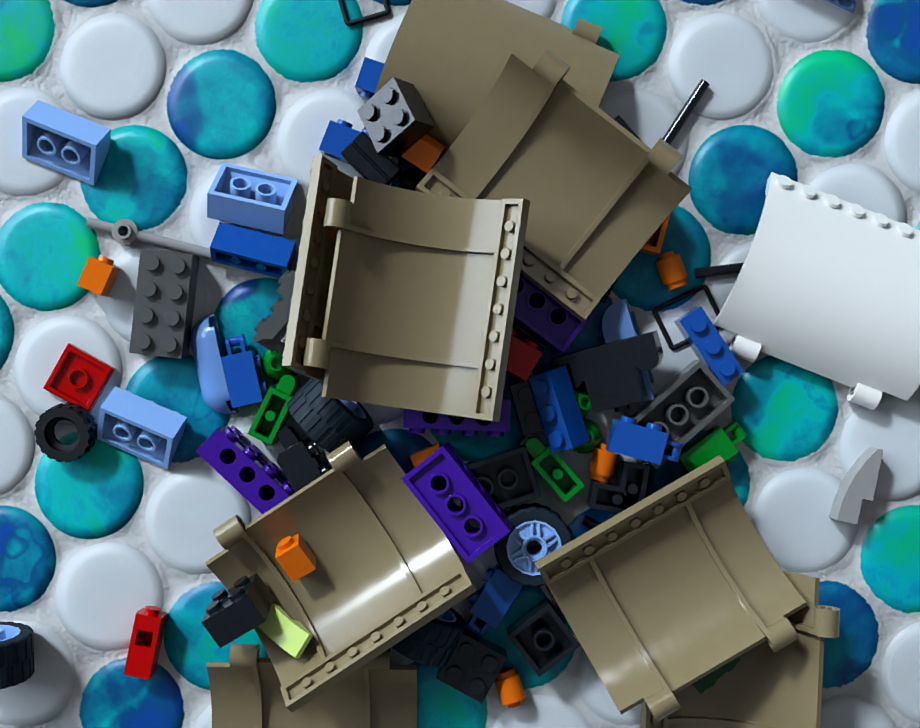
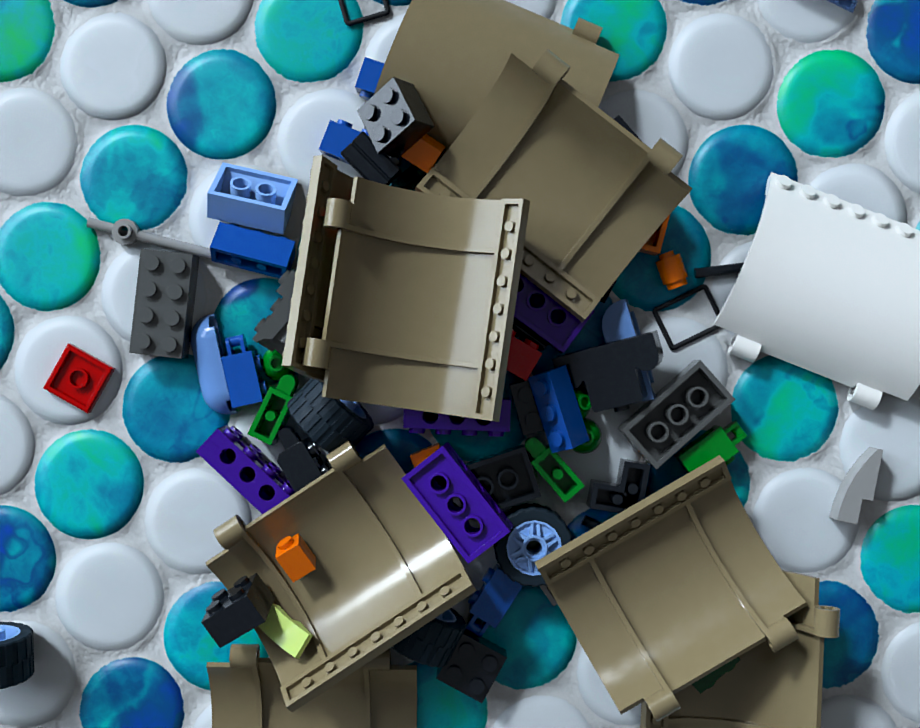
light blue slope [22,100,111,186] -> none
black tyre [34,402,98,463] -> none
orange brick [77,255,120,297] -> none
light blue slope [97,386,187,469] -> none
red brick [124,606,168,680] -> none
orange brick [494,667,526,708] -> none
black brick [506,597,581,677] -> none
orange brick [588,443,620,483] -> none
blue brick [605,415,683,465] -> none
black bar [662,79,710,145] -> none
blue brick [674,306,745,386] -> none

